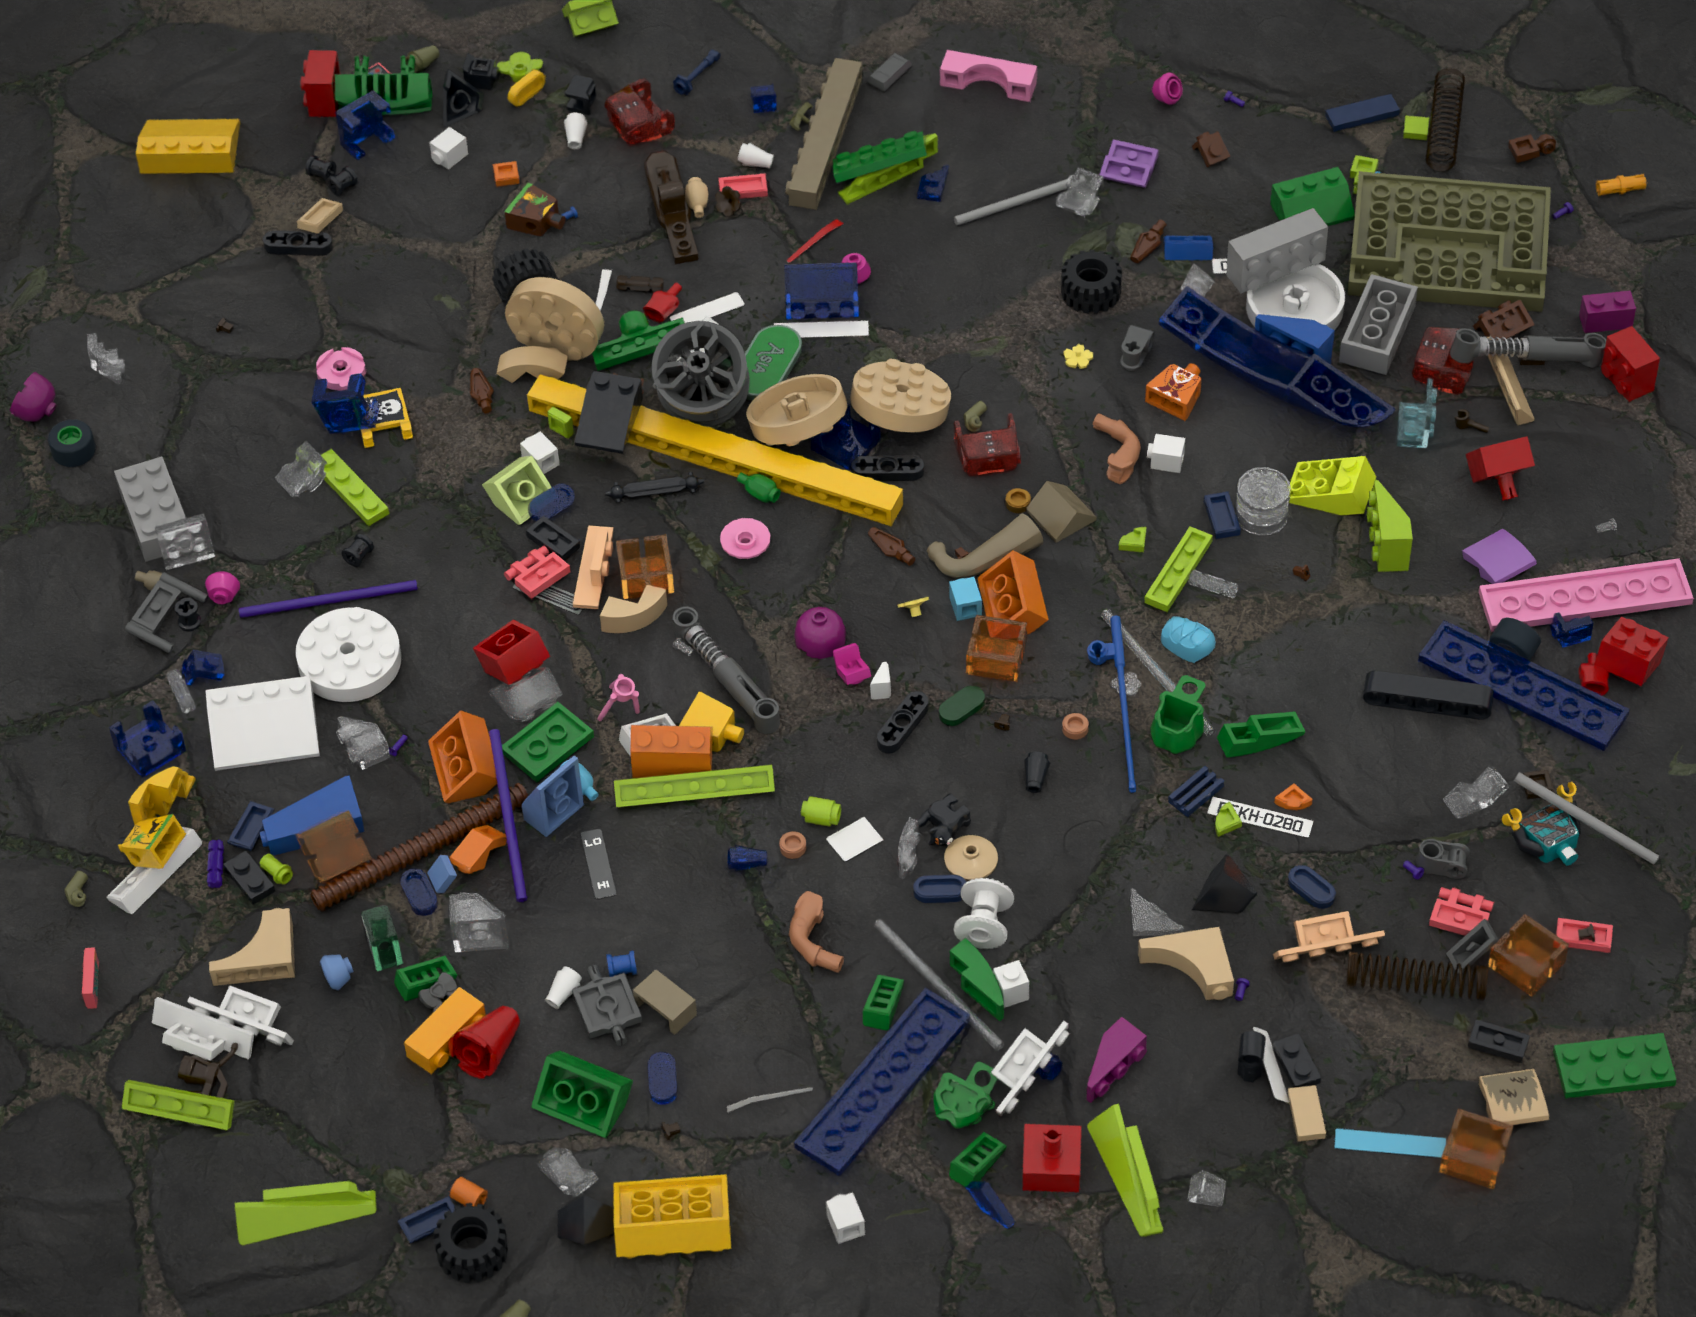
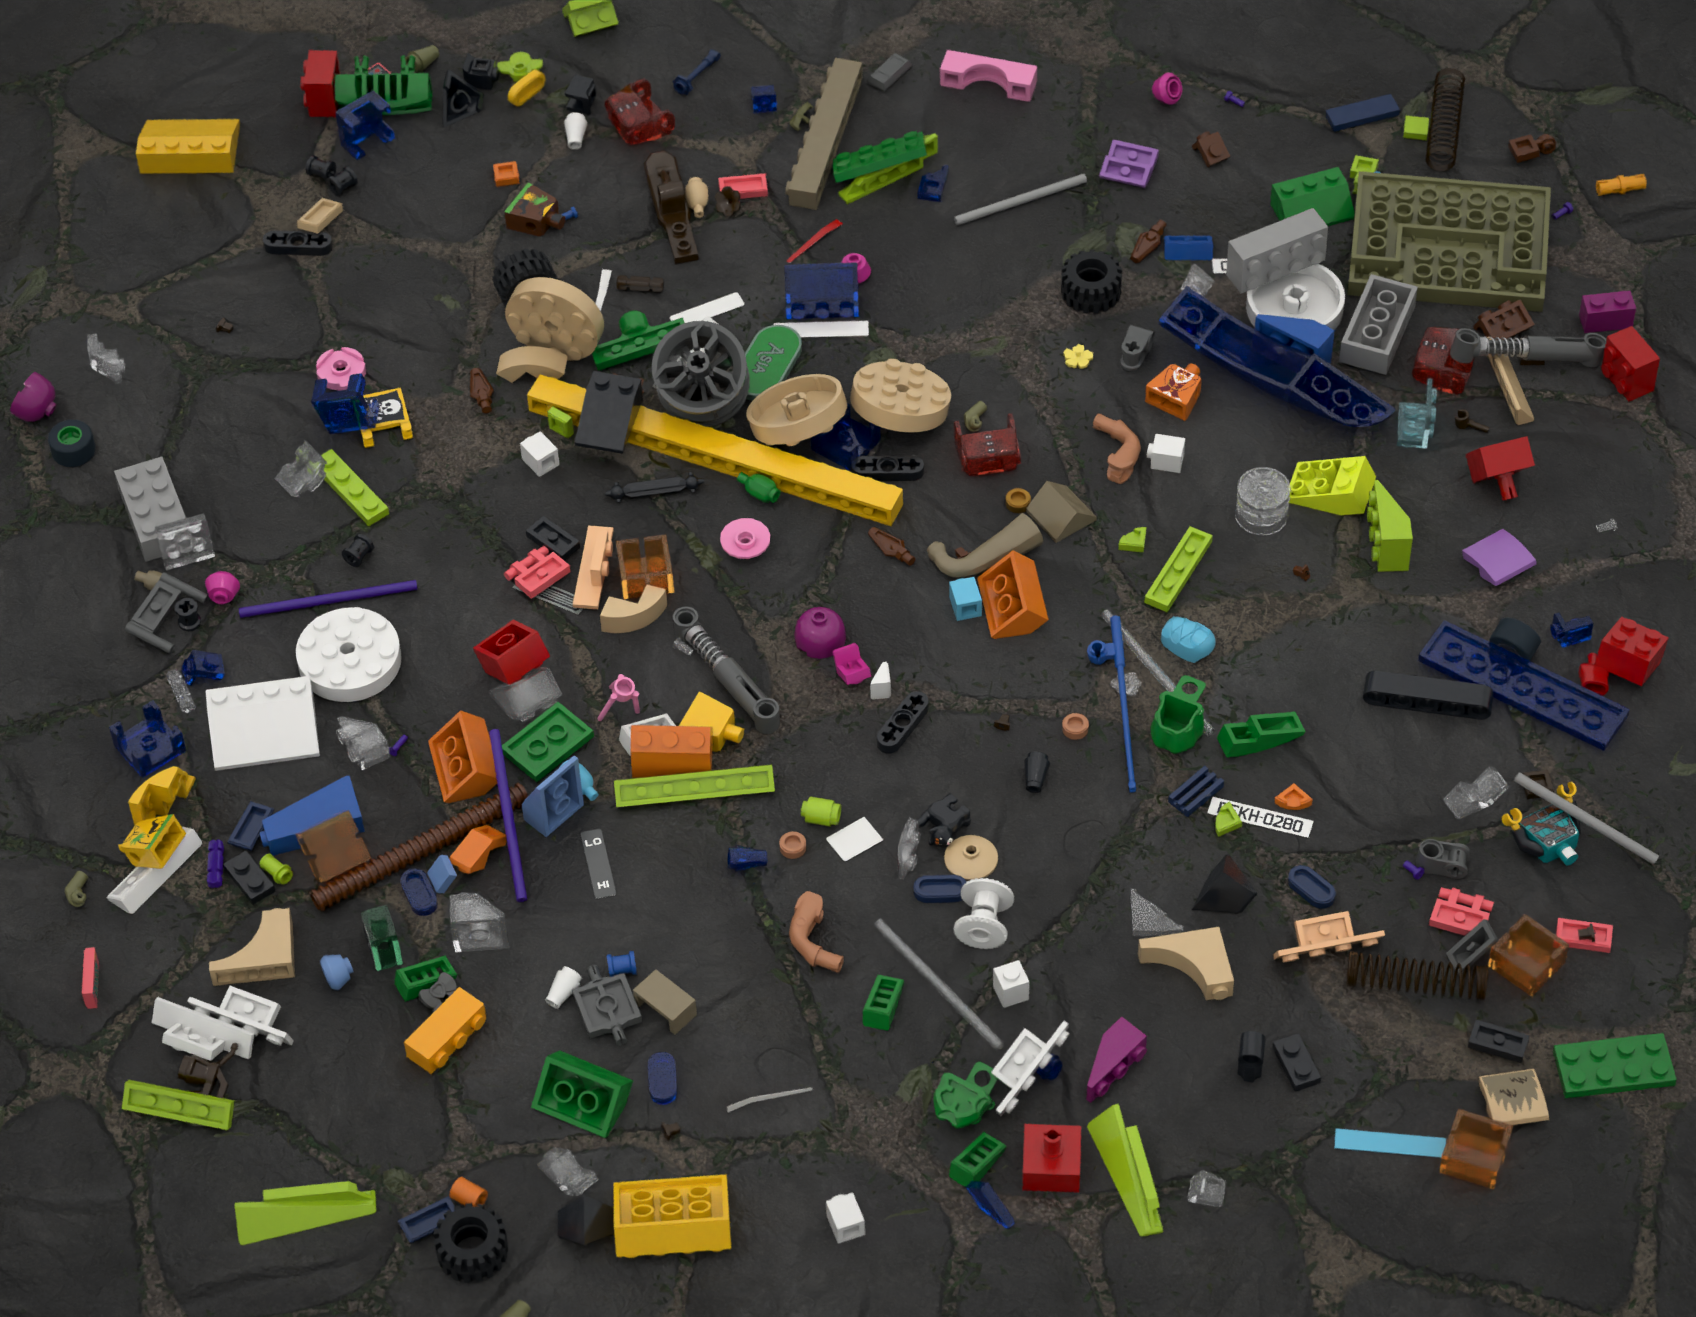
white brick [430,127,468,170] -> none
red cone [448,1006,520,1079] -> none
yellowish green slope [482,455,558,525] -> none
clear blue tile [528,483,575,521] -> none
red piece [643,283,682,322] -> none
white cone [738,143,774,169] -> none
clear blue plate [794,988,970,1176] -> none
light yellow plant [898,597,929,617] -> none
dark green tile [939,686,985,726] -> none
green slope [950,938,1004,1021] -> none
clear orange piece [966,615,1027,682] -> none
clear cylinder [1056,167,1104,217] -> none
clear axle [1188,570,1238,598] -> none
dark blue tile [1203,492,1241,539] -> none
dark purple piece [1235,978,1250,1001] -> none
white sticker [1253,1027,1289,1103] -> none
tan tile [1288,1085,1326,1141] -> none
bright pink plate [1479,558,1693,632] -> none

